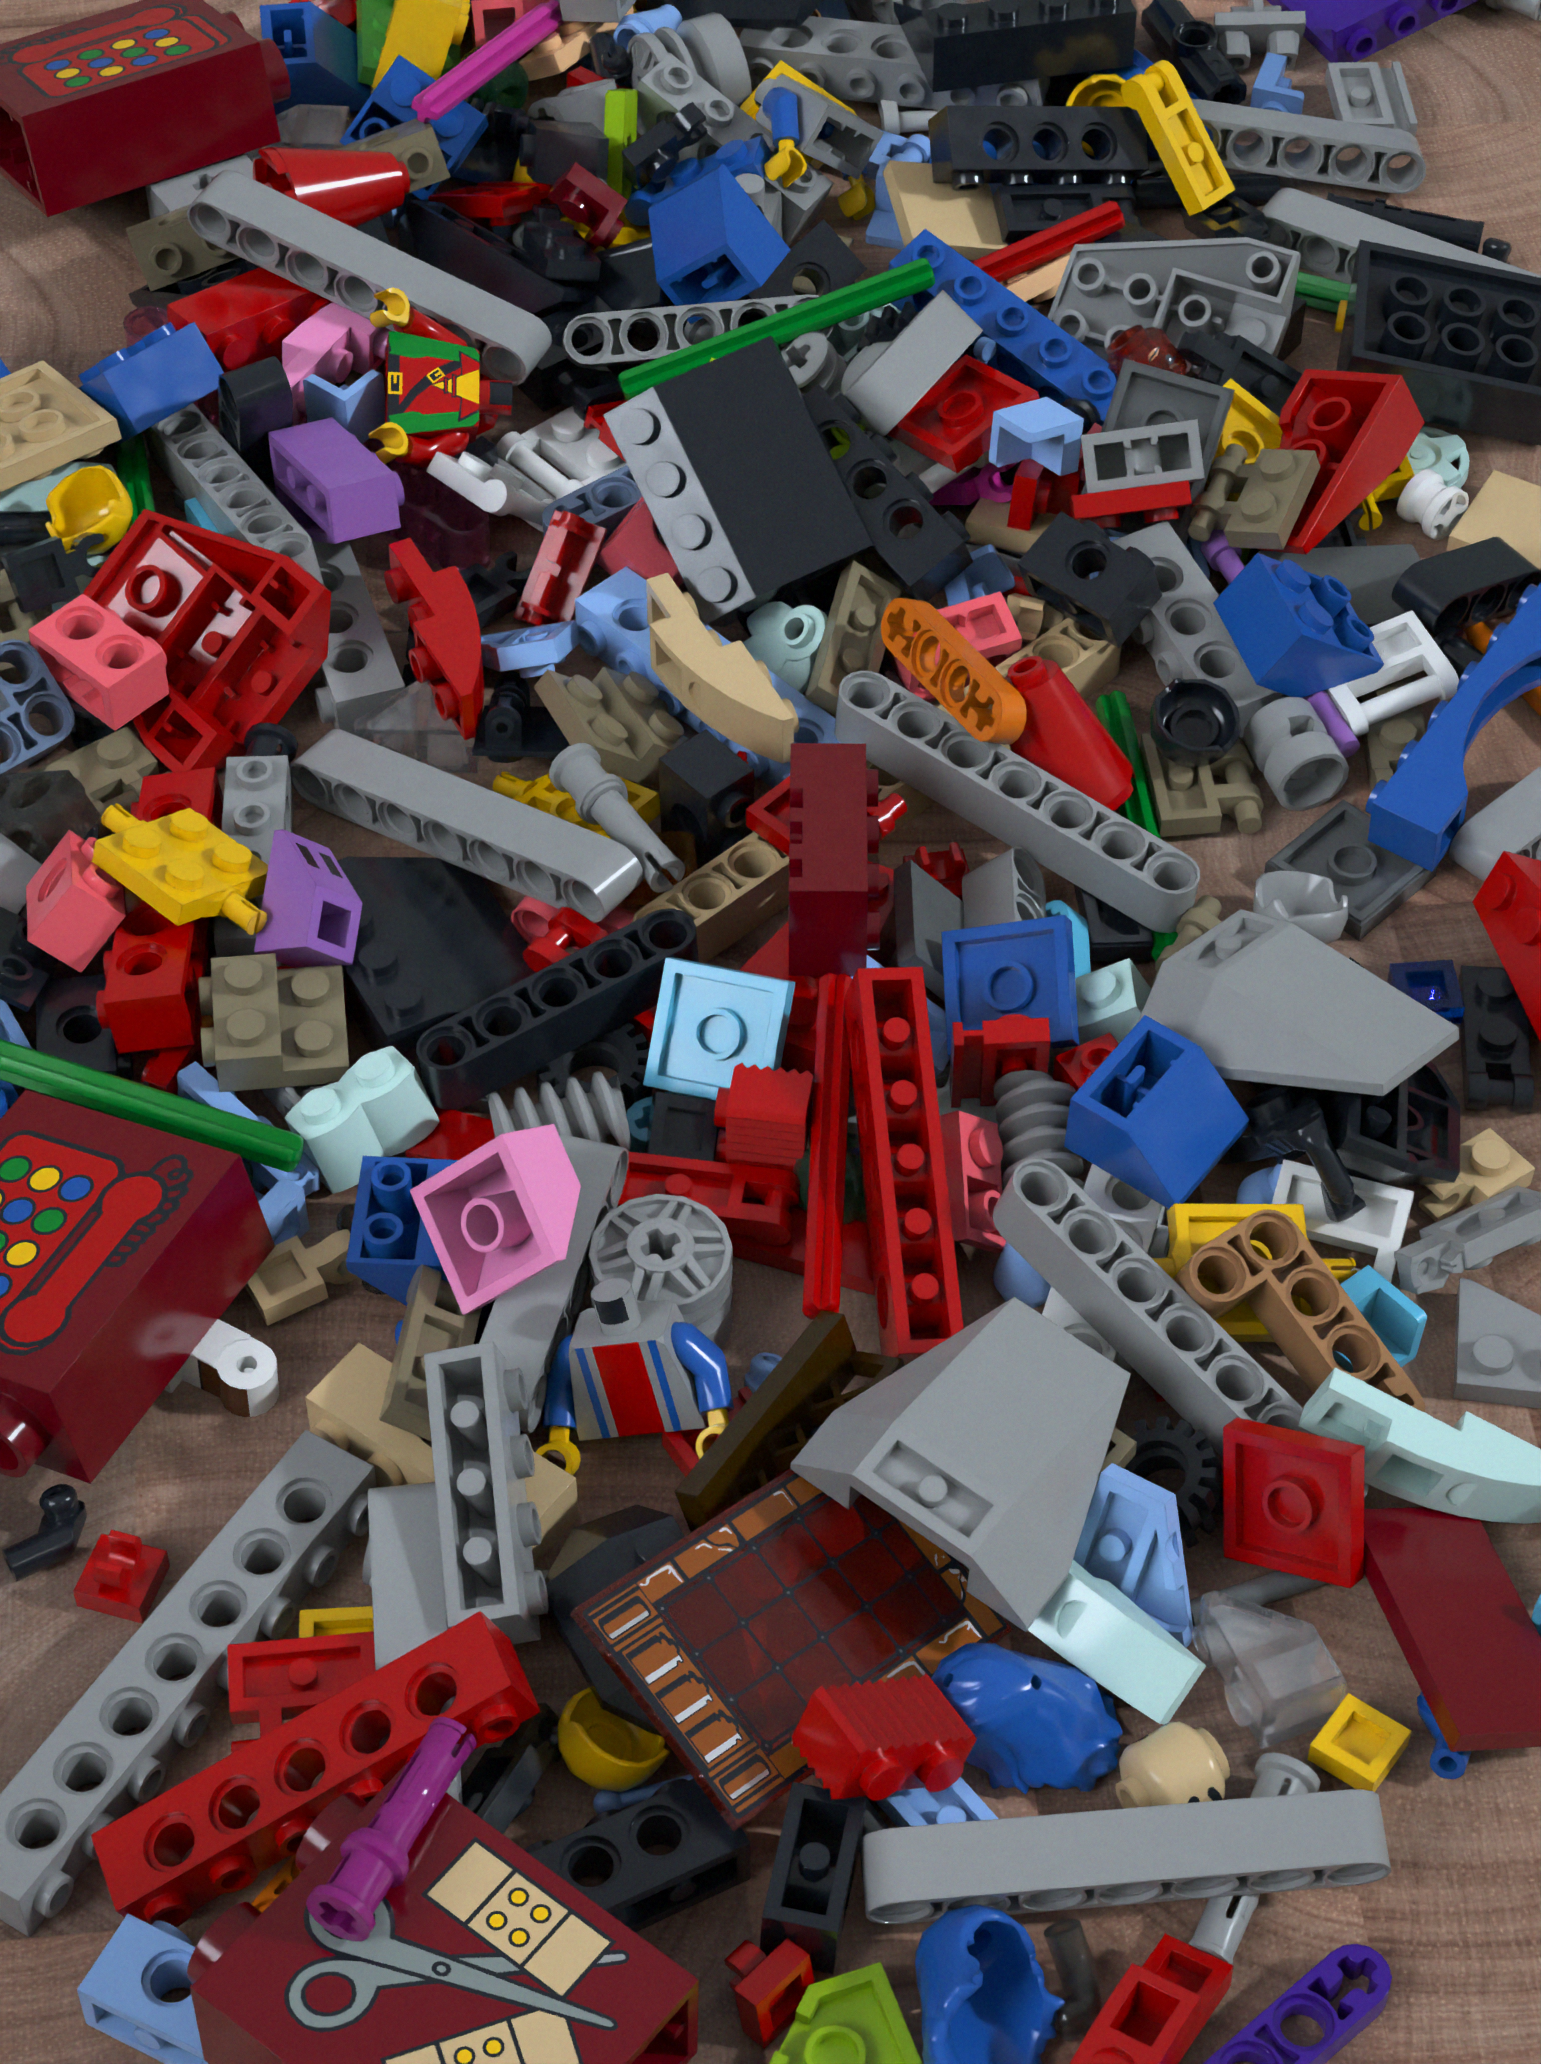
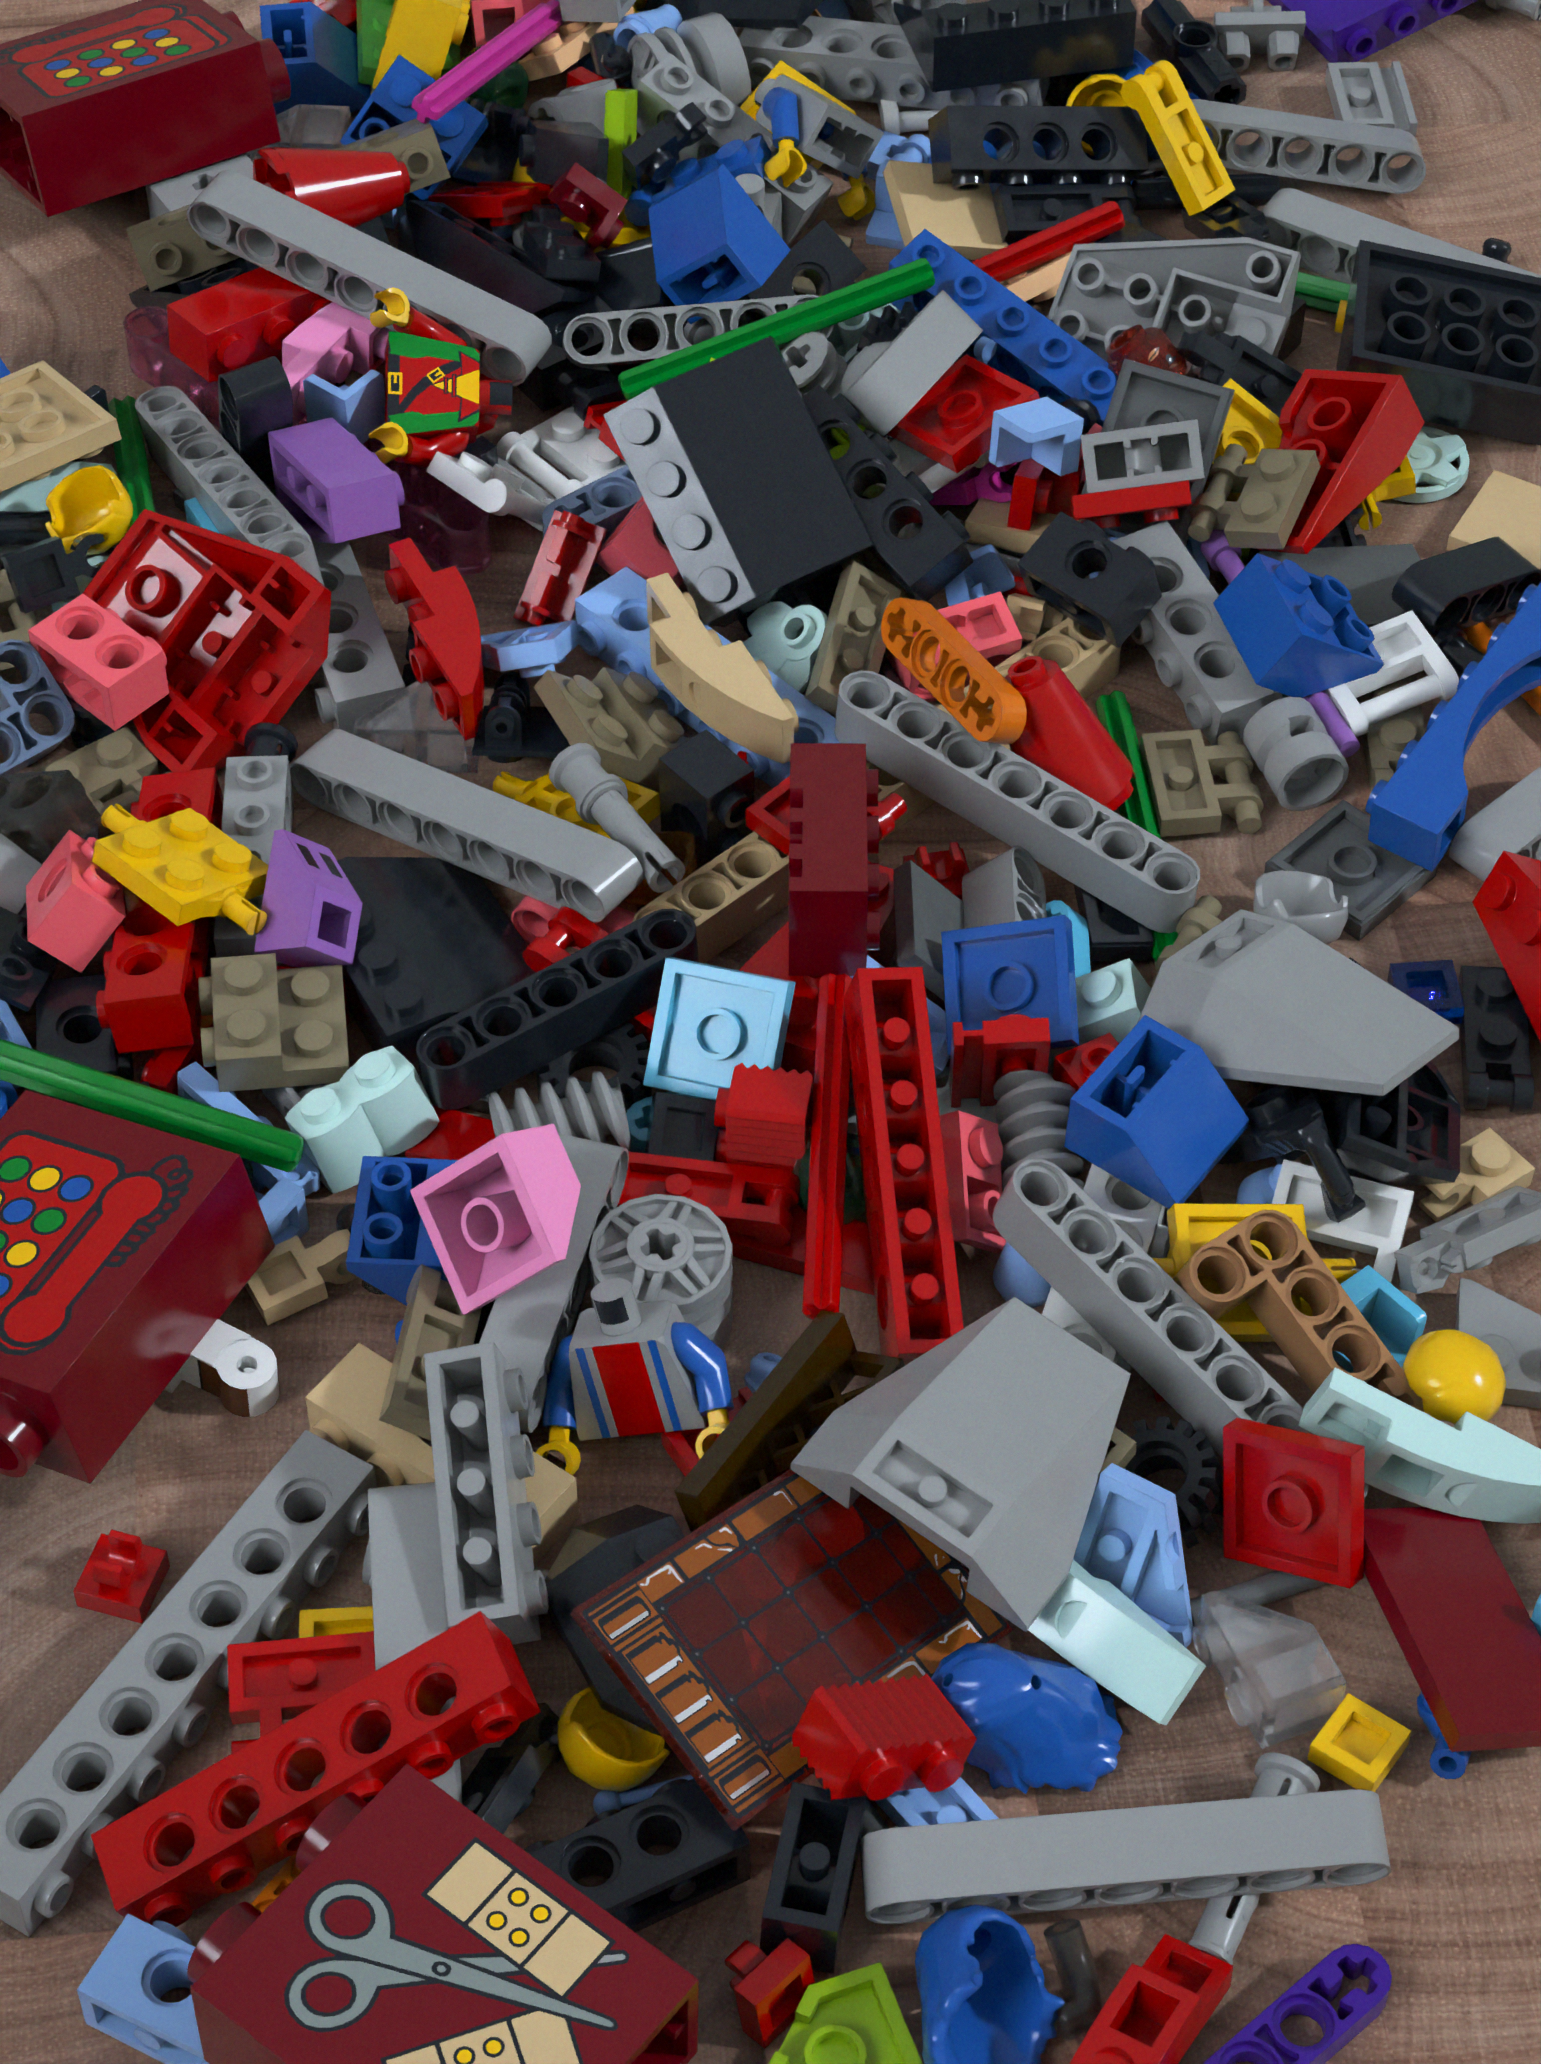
black arm [2,1484,87,1582] -> none
blue slope [78,322,224,444] -> none
magenta pin [306,1717,477,1942] -> none
black plate [459,551,533,629] -> none
tan head [1115,1722,1230,1808] -> none
black hair [1150,678,1241,768] -> none
medium blue bracket [1250,52,1305,115] -> none
black pin [1326,192,1485,253] -> none
white wheel [1397,469,1469,541] -> none
none -> yellow hair [1403,1329,1506,1425]

